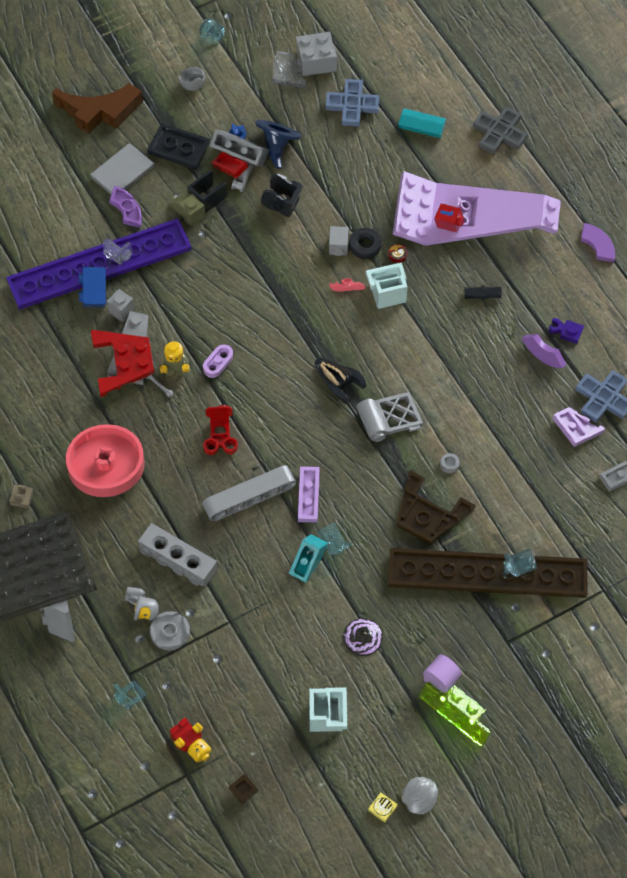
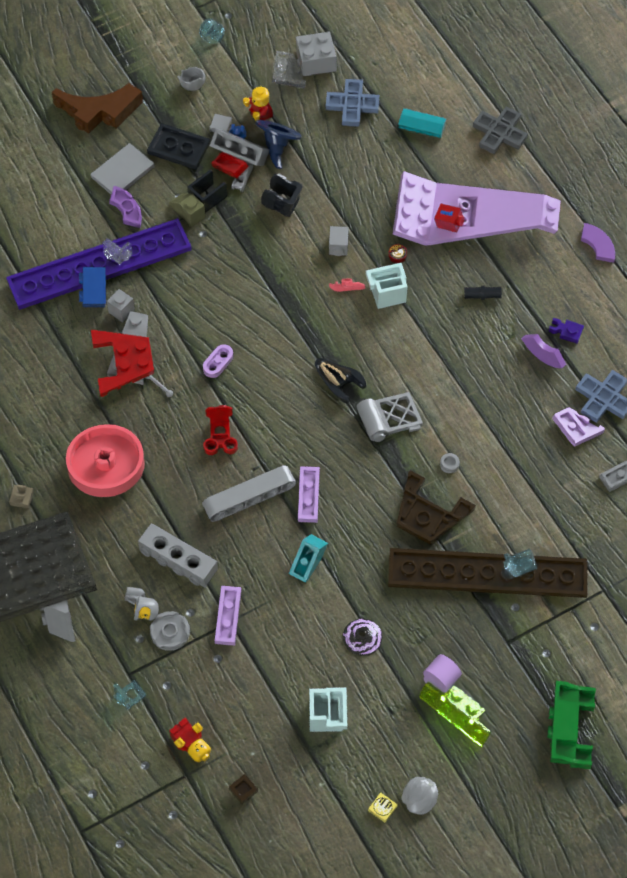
piece [160,341,190,376] -> none
clear light blue bracket [317,522,353,554] -> none
black tyre [349,228,382,259] -> none
none -> light grey tile [210,114,232,132]
none -> lavender plate [215,586,241,646]
none -> piece [243,87,273,121]
none -> green bracket [547,681,596,769]

